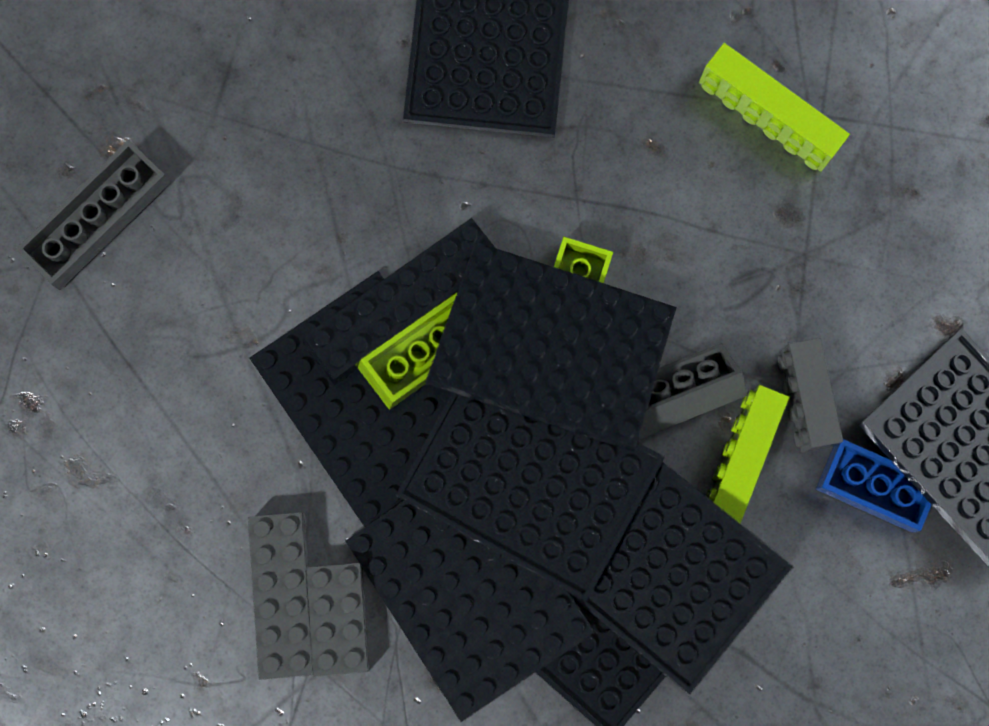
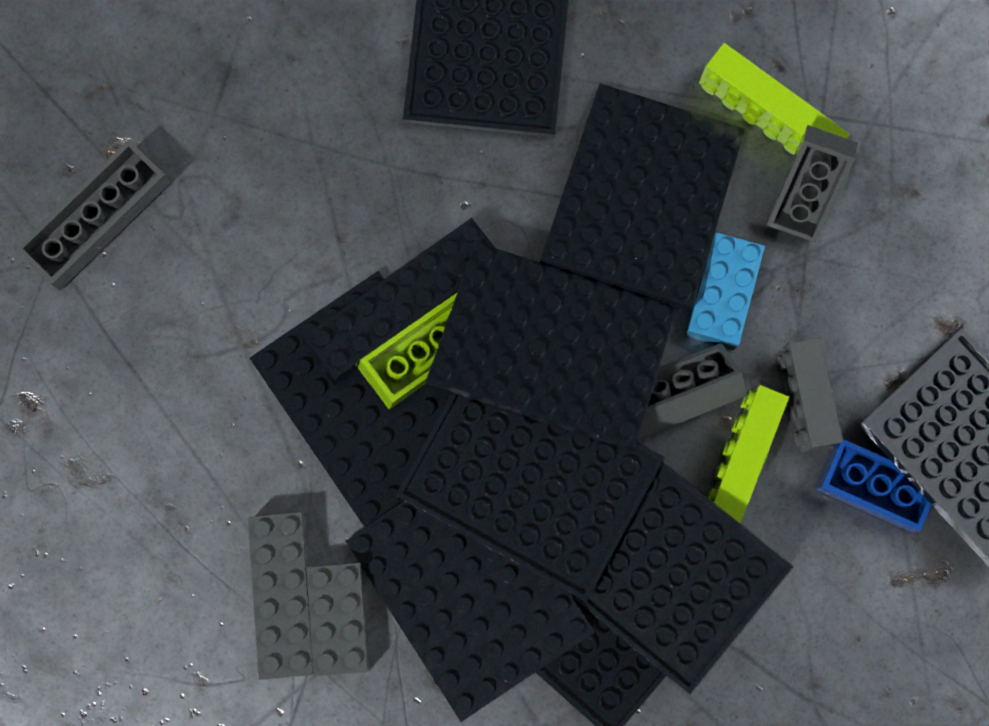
none -> black plate [540,83,745,311]
none -> dark azure brick [684,232,765,350]
none -> dark grey brick [767,125,858,243]

